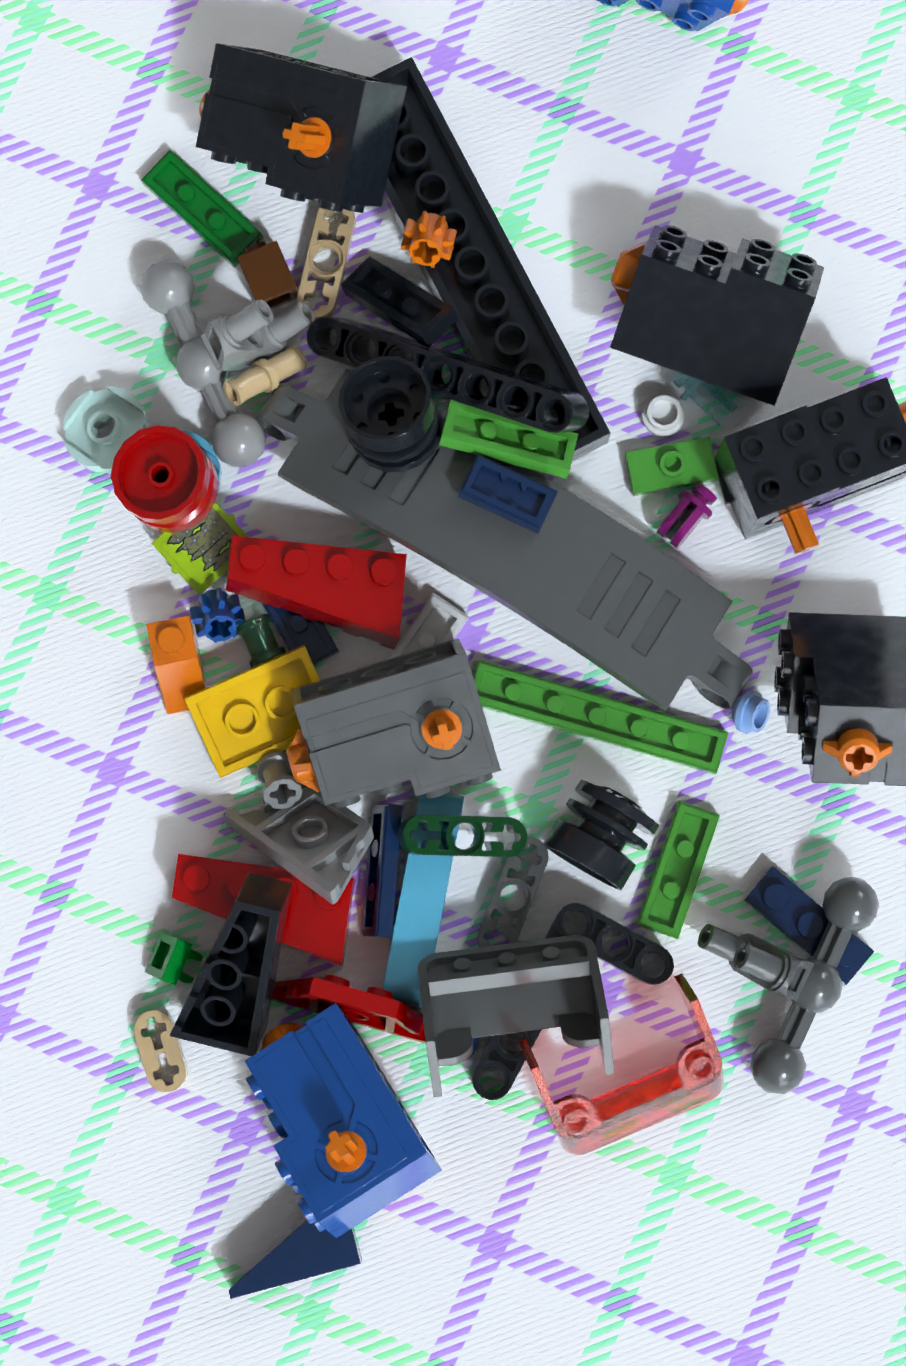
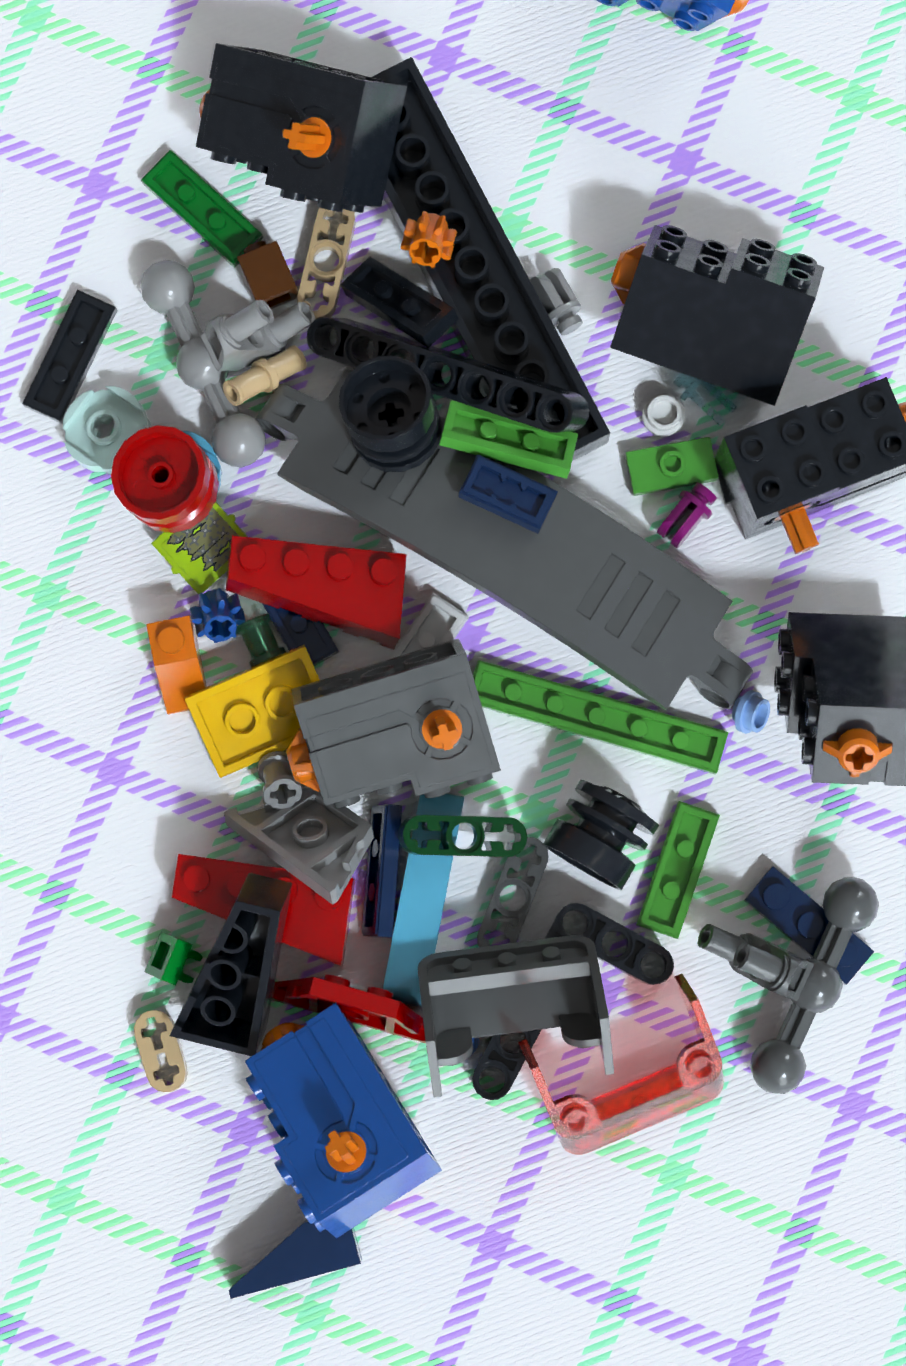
none -> black tile [22,289,118,424]
none -> light grey arm [530,268,583,336]

